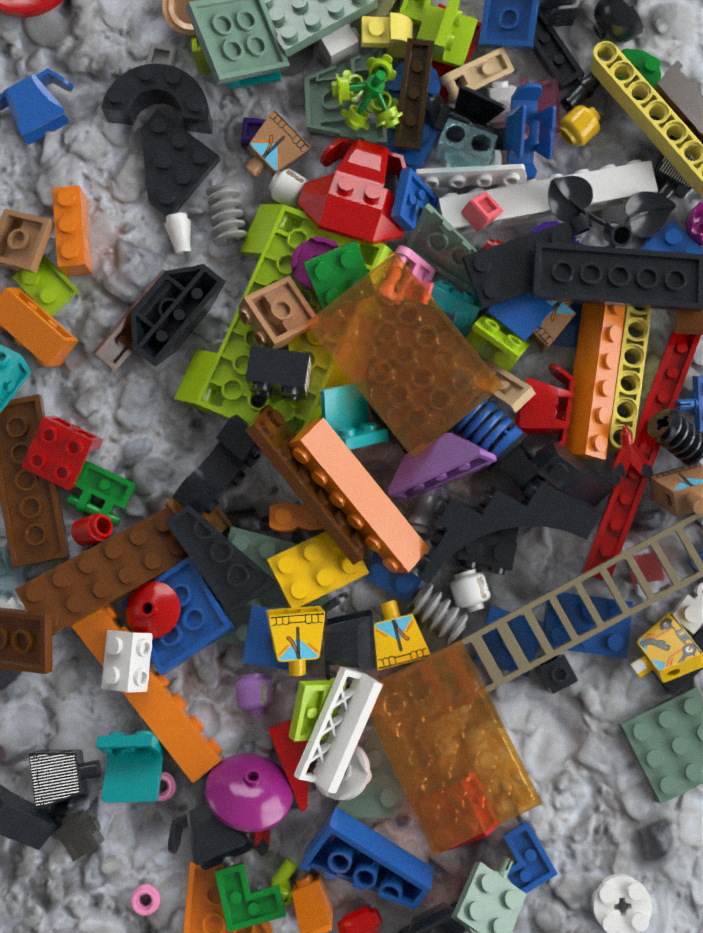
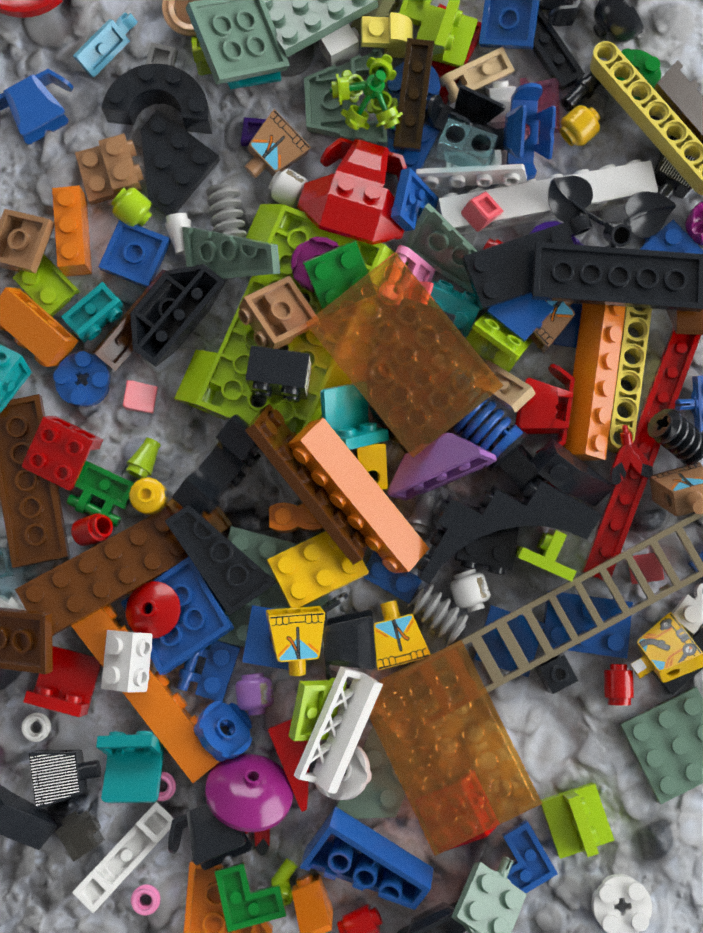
none -> white plate [21,712,51,742]
none -> red bracket [23,645,101,717]
none -> blue plate [53,351,111,407]
none -> teal bracket [61,281,126,343]
none -> white slope [72,802,174,913]
none -> medium azure plate [73,12,138,78]
none -> medium nougat plate [75,133,144,205]
none -> blue plate [98,220,171,288]
none -> lime head [111,187,152,227]
none -> coral slope [123,380,158,414]
none -> lime cone [126,437,161,479]
none -> yellow head [129,477,169,515]
none -> blue plate [176,640,241,703]
none -> sand green wing [182,227,280,279]
none -> blue plate [194,701,253,761]
none -> yellow torso [356,442,388,489]
none -> lime bracket [515,529,577,582]
none -> lime bracket [539,782,615,859]
none -> red brick [604,664,634,706]

